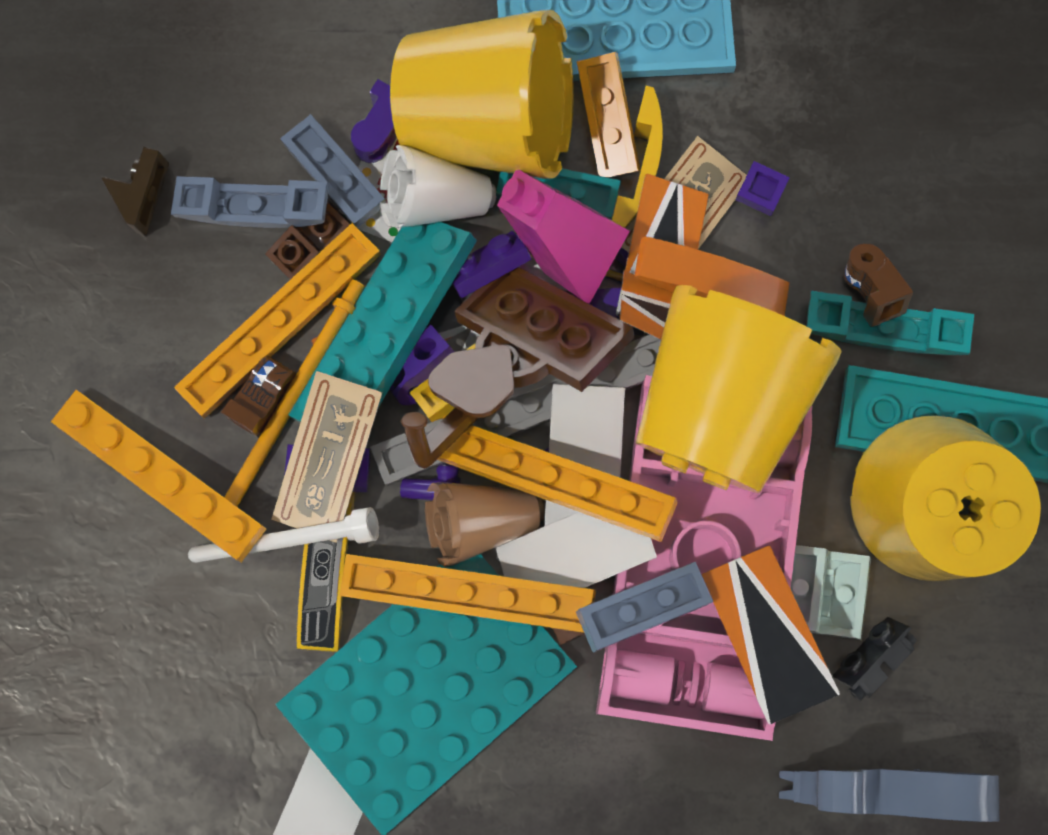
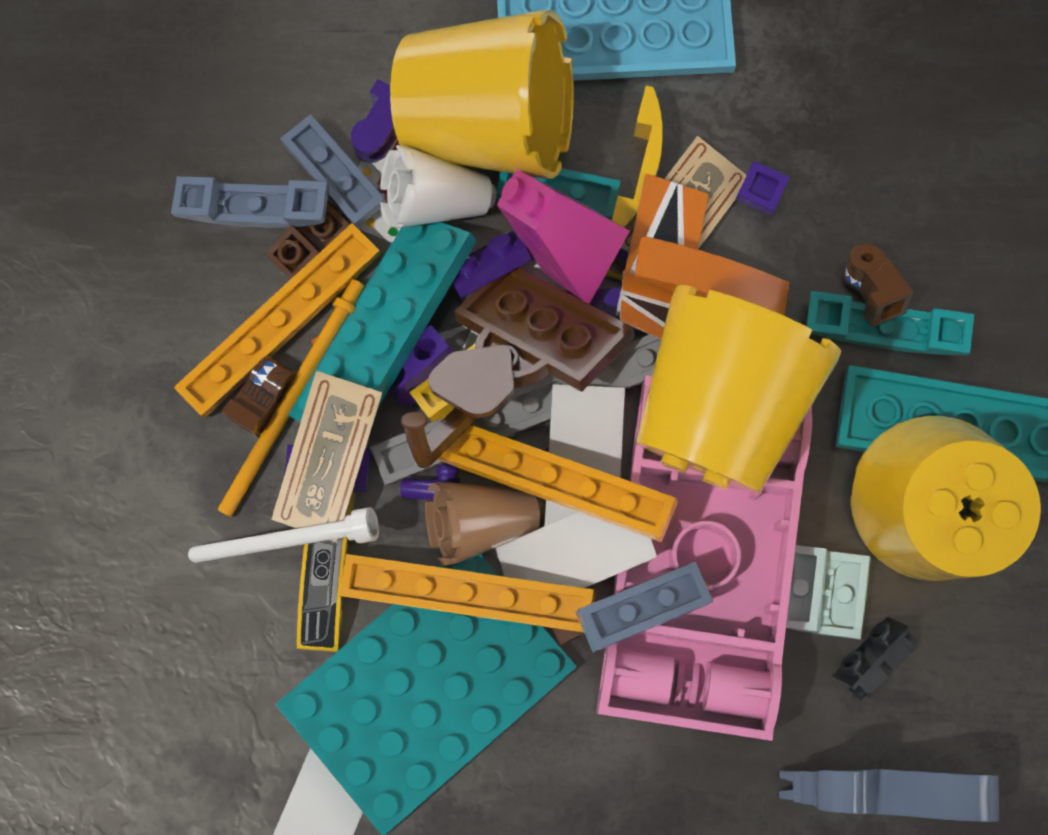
light orange plate [51,390,266,563] -> none
dark brown slope [102,147,169,237] -> none
light orange plate [577,52,641,178] -> none
sticker [701,546,840,724] -> none

